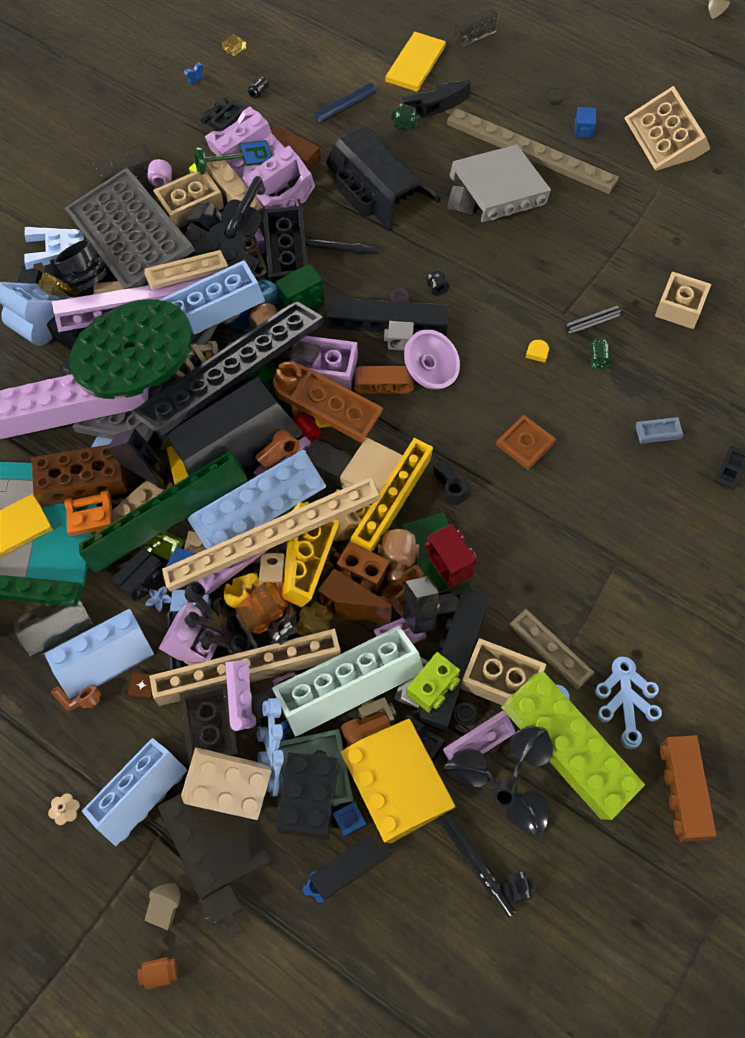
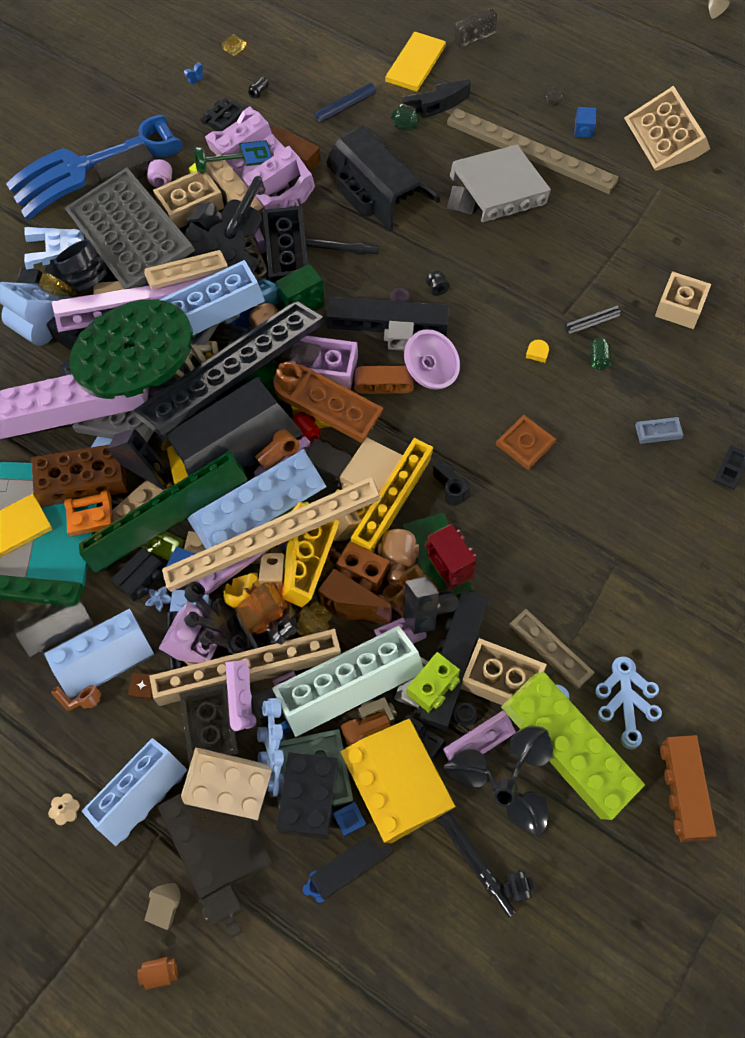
none -> blue piece [6,115,183,220]

